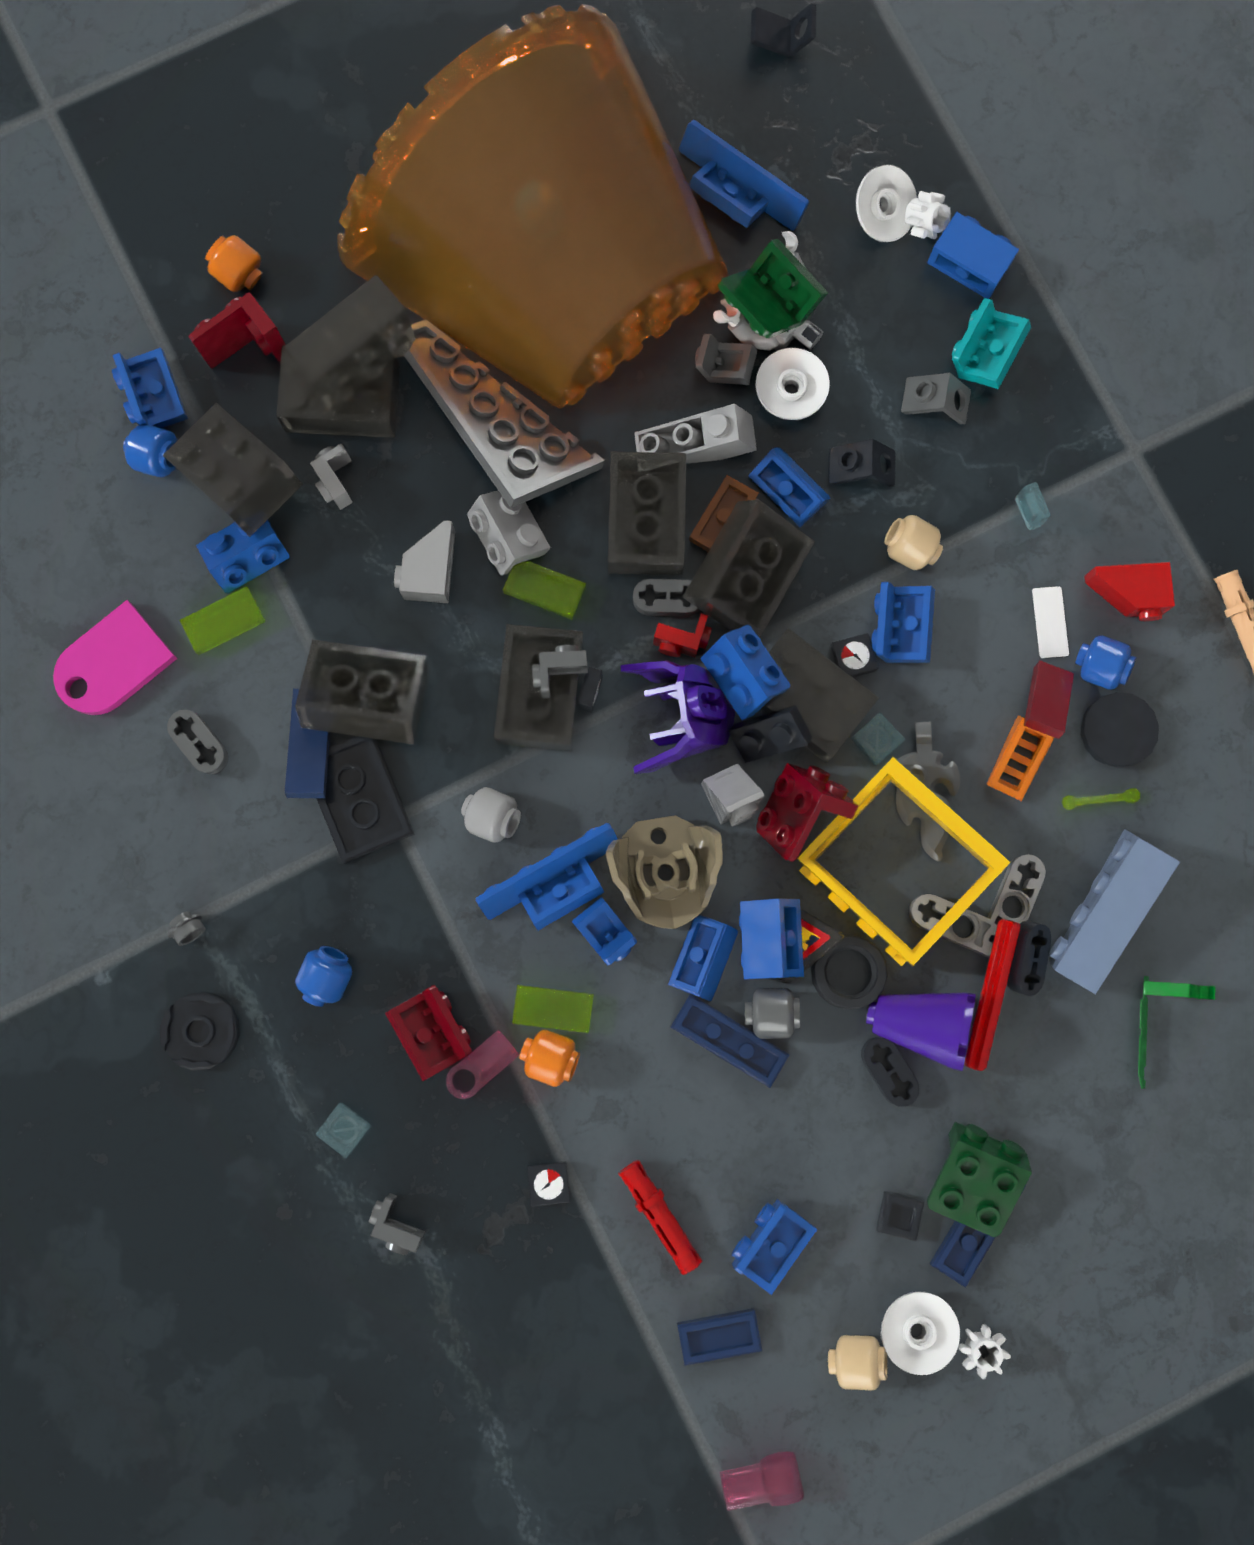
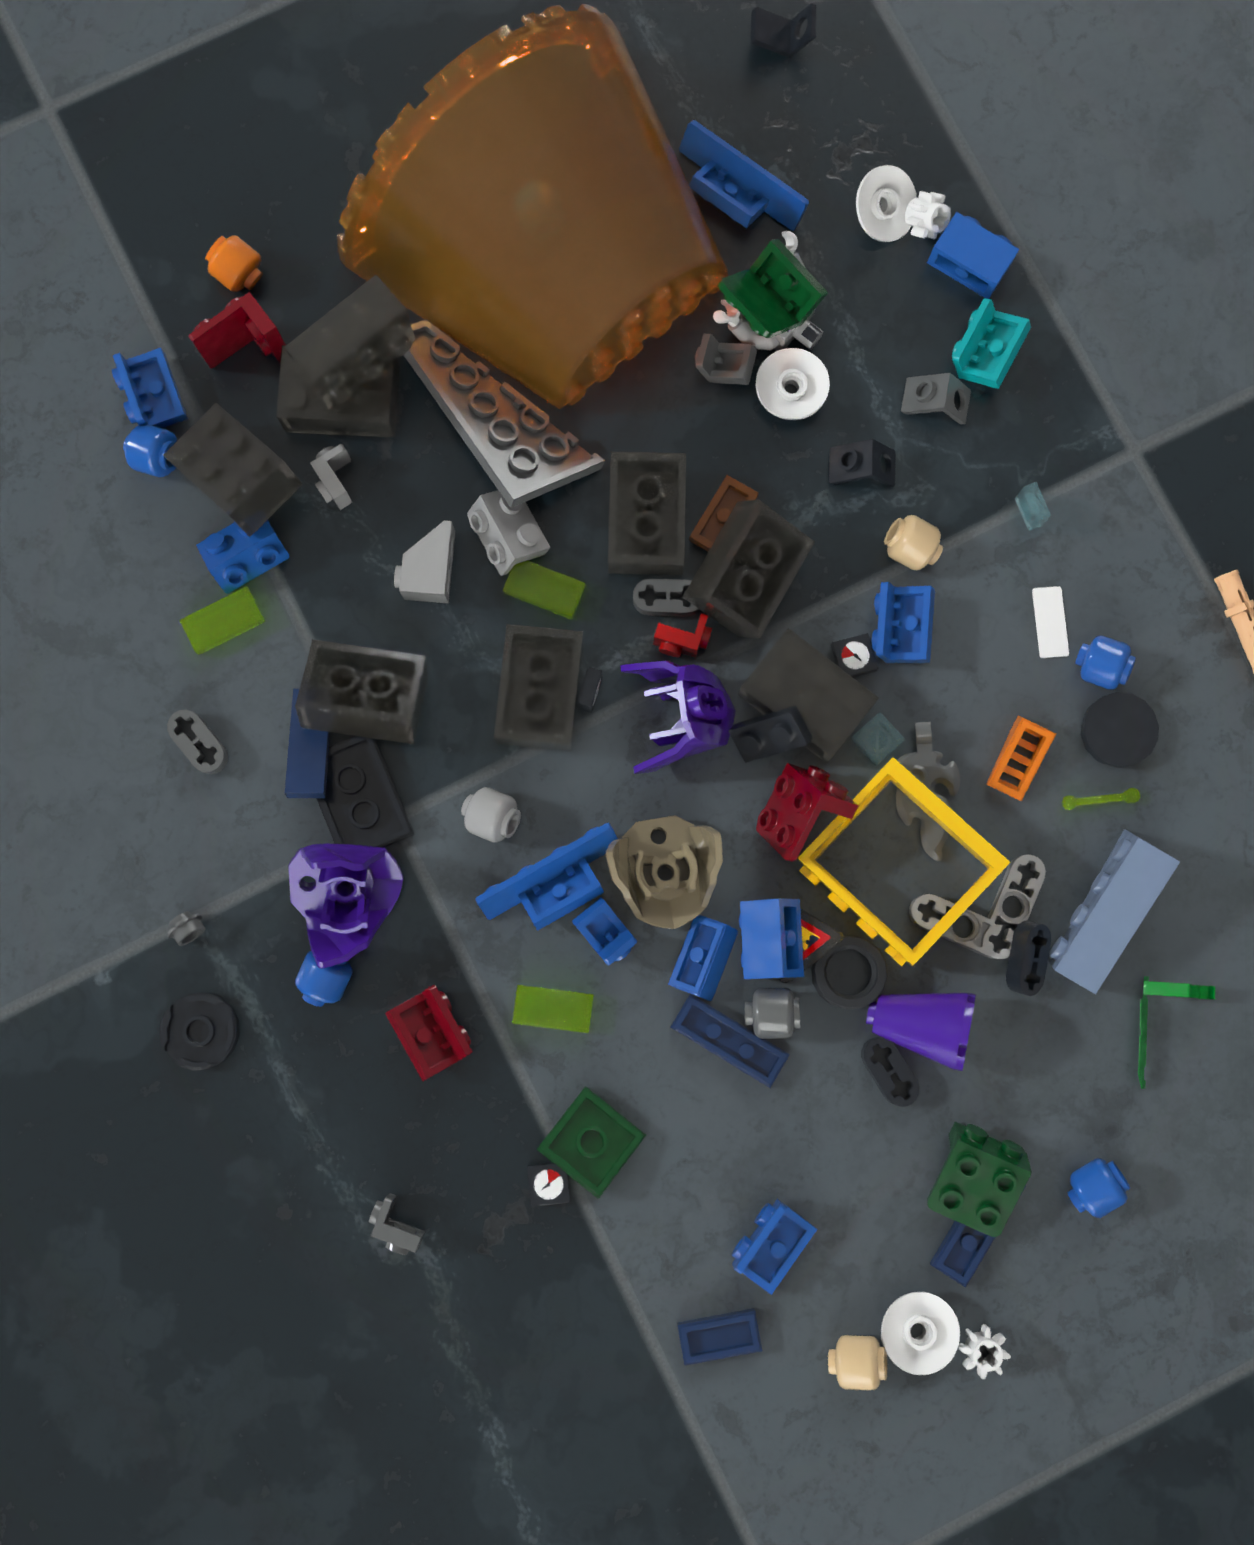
dark pink tile [53,600,178,715] -> none
clear light blue tile [315,1102,372,1158] -> none
clear pink piece [446,1029,520,1099] -> none
orange head [519,1029,580,1087] -> none
dark grey bracket [532,645,588,698] -> none
red pin [618,1159,703,1275] -> none
light grey slope [634,404,757,469] -> none
blue bracket [700,625,791,721] -> none
light grey slope [701,763,764,827] -> none
clear pink piece [720,1452,804,1511] -> none
blue slope [748,447,830,527] -> none
black tile [876,1191,925,1241] -> none
red axle [964,919,1020,1071] -> none
dark red tile [1024,660,1074,739] -> none
red slope [1084,562,1175,622] -> none
none -> dark purple piece [288,844,404,969]
none -> dark green tile [536,1086,646,1199]
none -> blue head [1067,1158,1130,1218]

